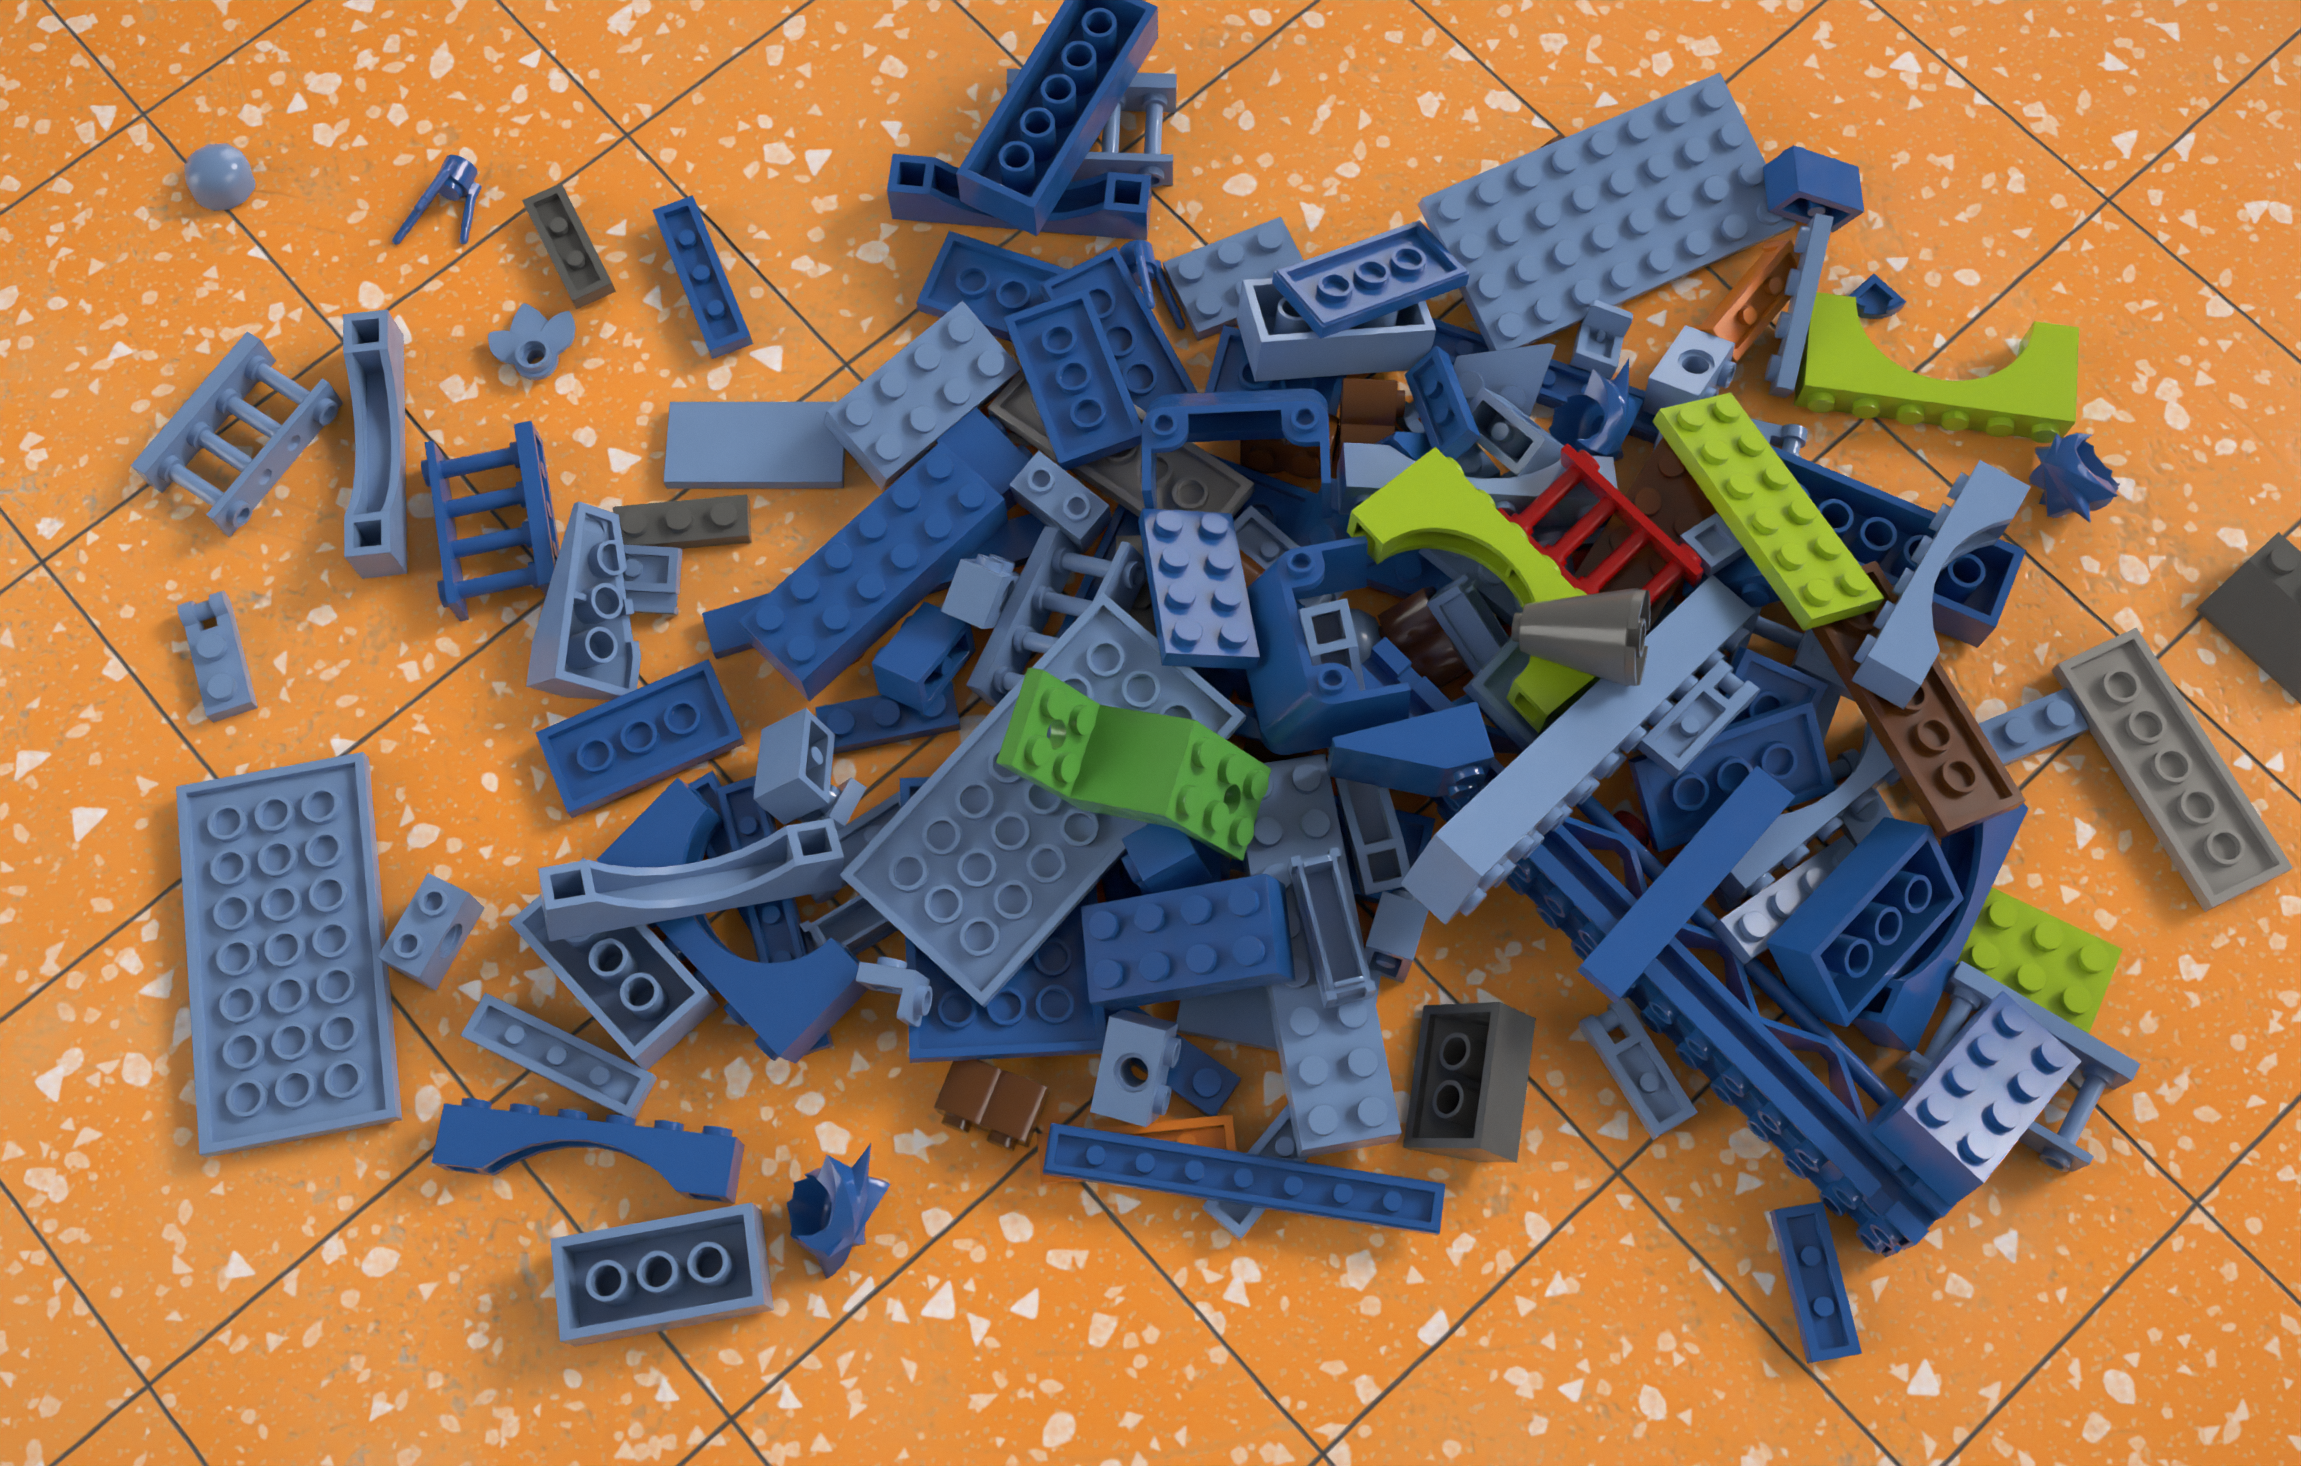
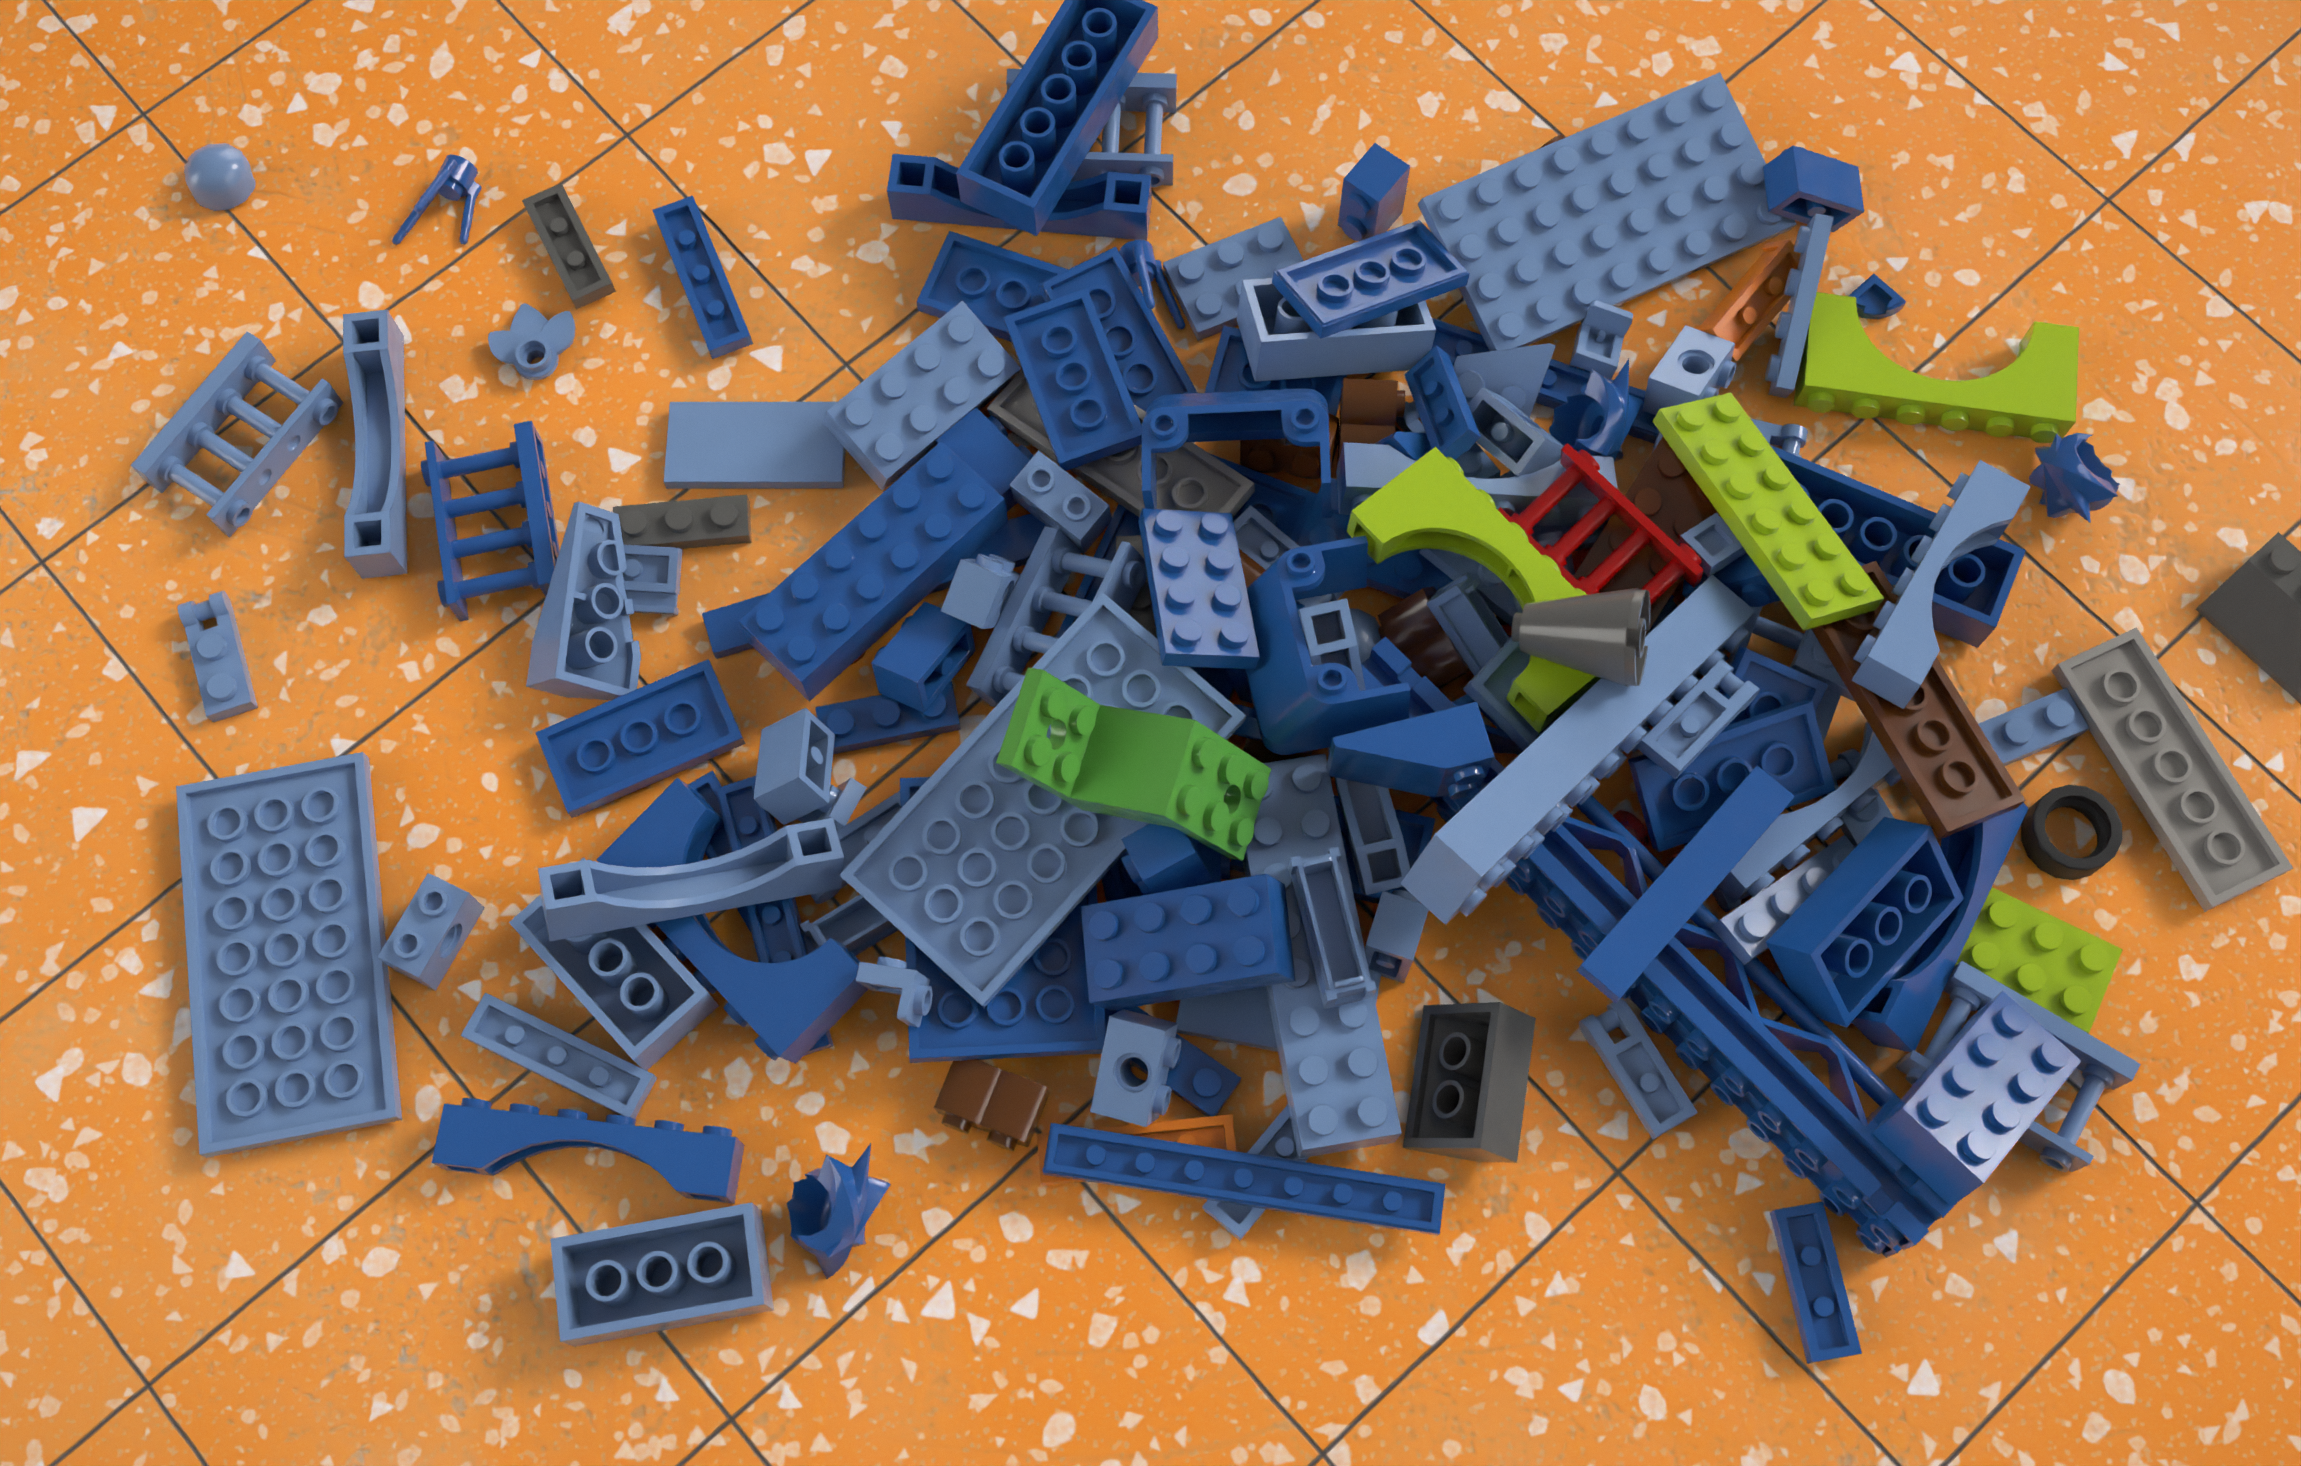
none -> blue brick [1338,143,1410,241]
none -> black tyre [2021,785,2122,880]

